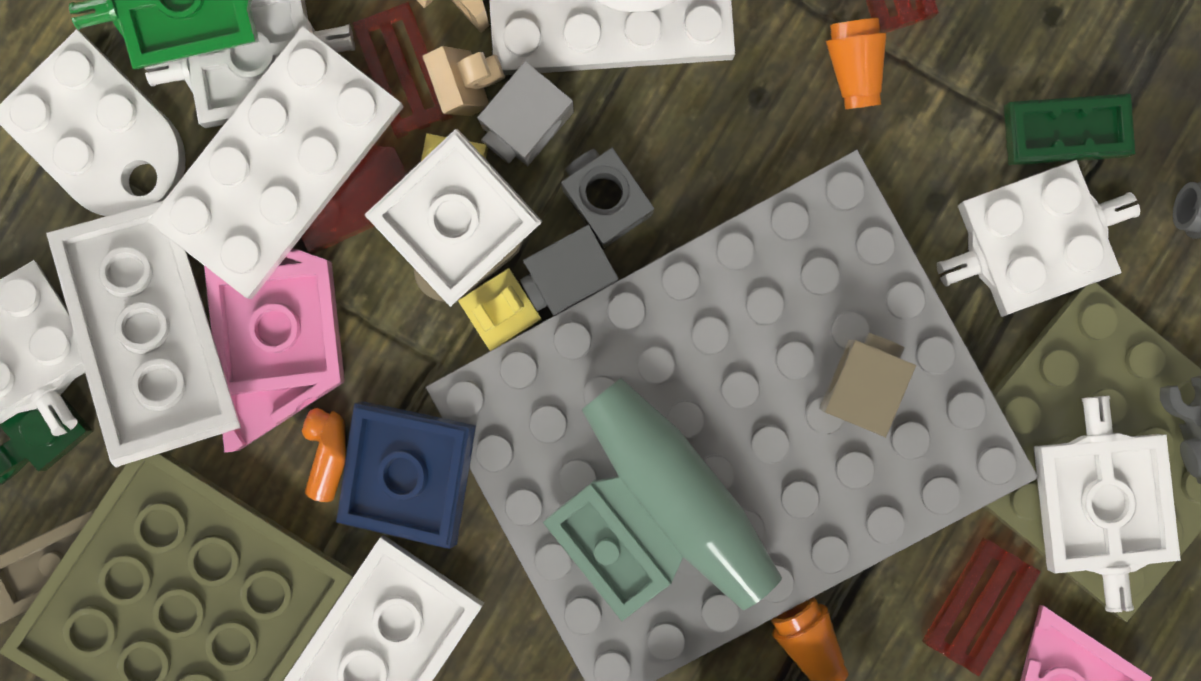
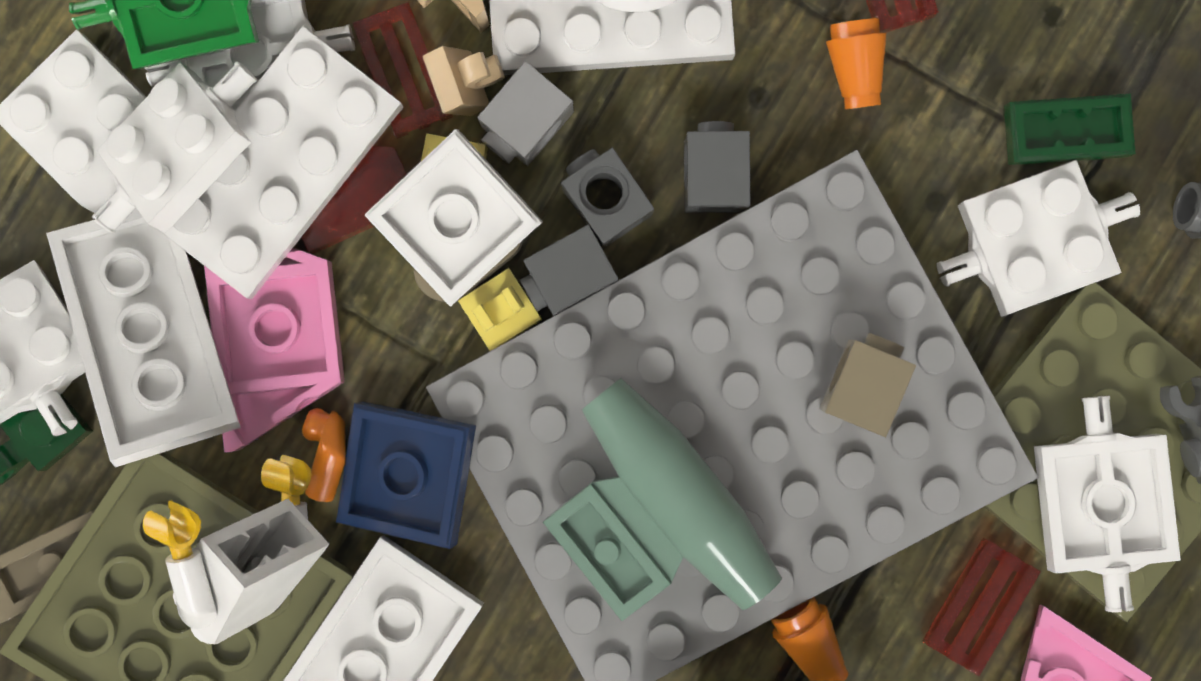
none -> white plate [92,61,257,234]
none -> white torso [143,455,329,644]
none -> dark grey brick [684,121,750,213]

